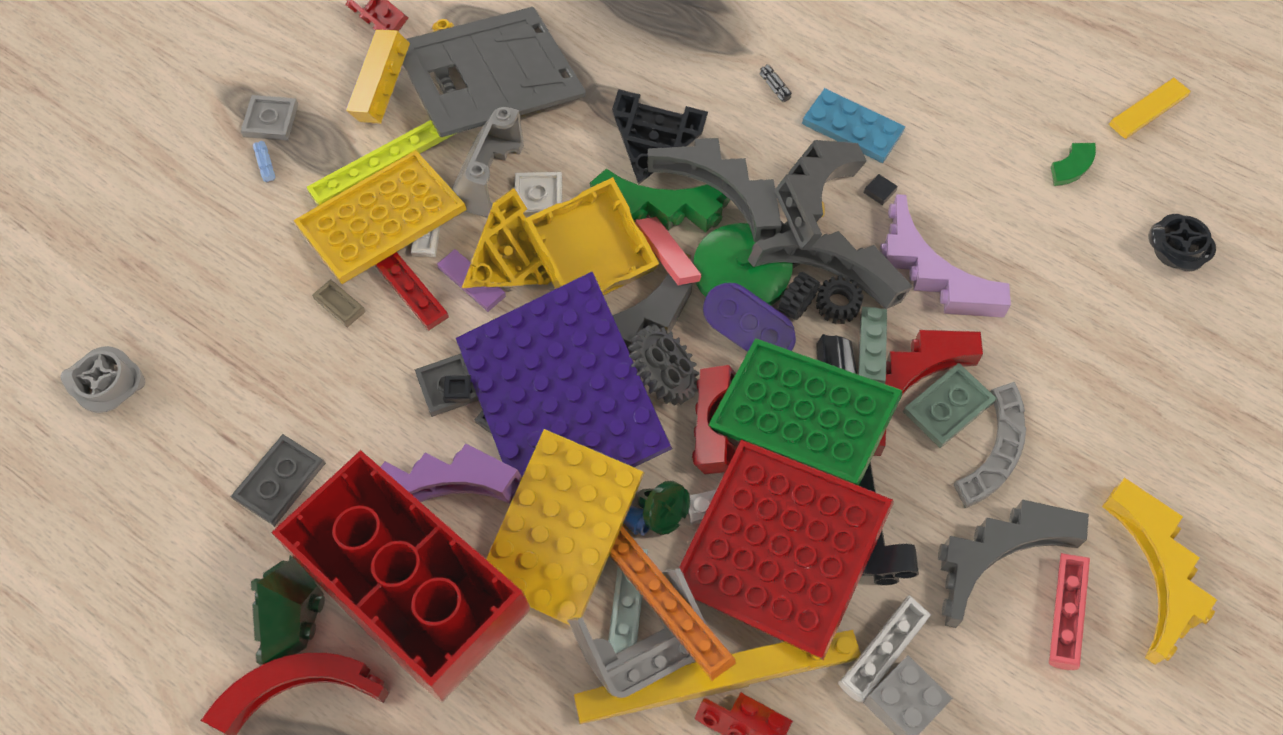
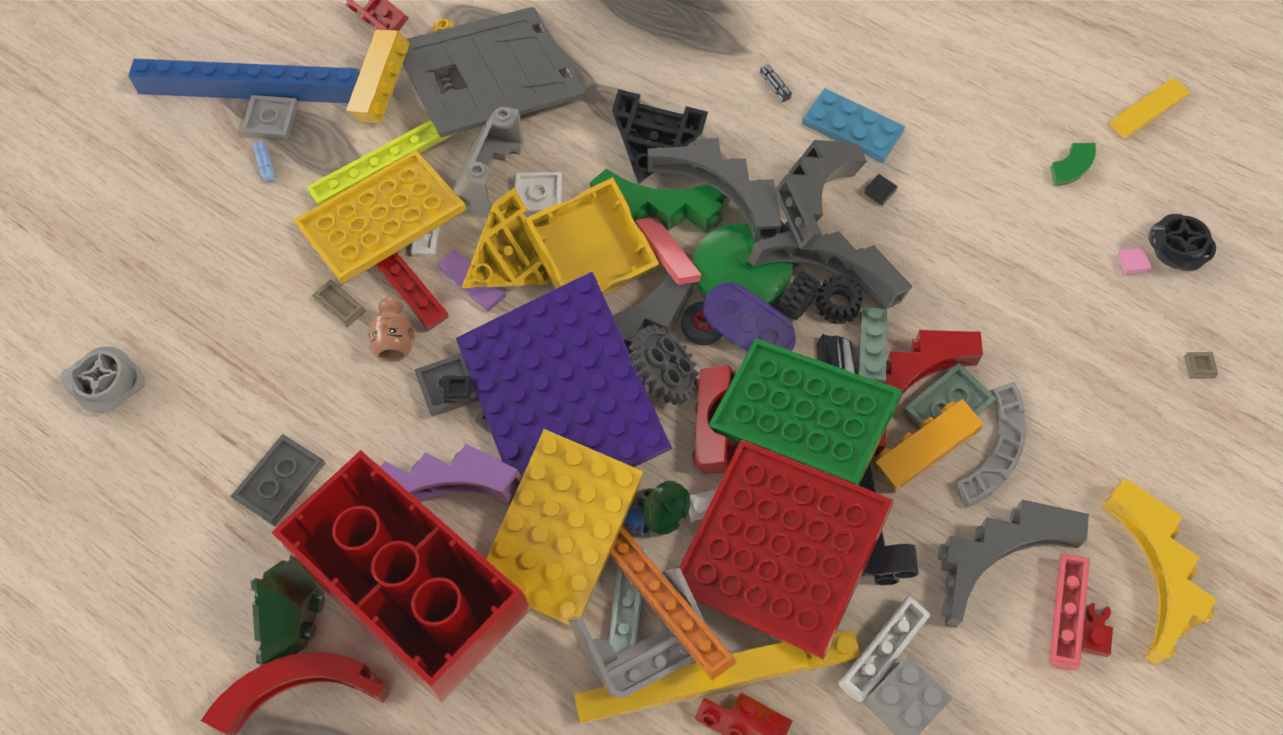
lavender arch [880,194,1011,317] -> none
none -> blue brick [128,58,360,103]
none -> nougat piece [368,297,415,361]
none -> black bush [681,301,722,345]
none -> light orange brick [876,399,983,493]
none -> red plate [1081,603,1113,657]
none -> bright pink tile [1117,247,1152,275]
none -> dark tan tile [1184,352,1219,379]

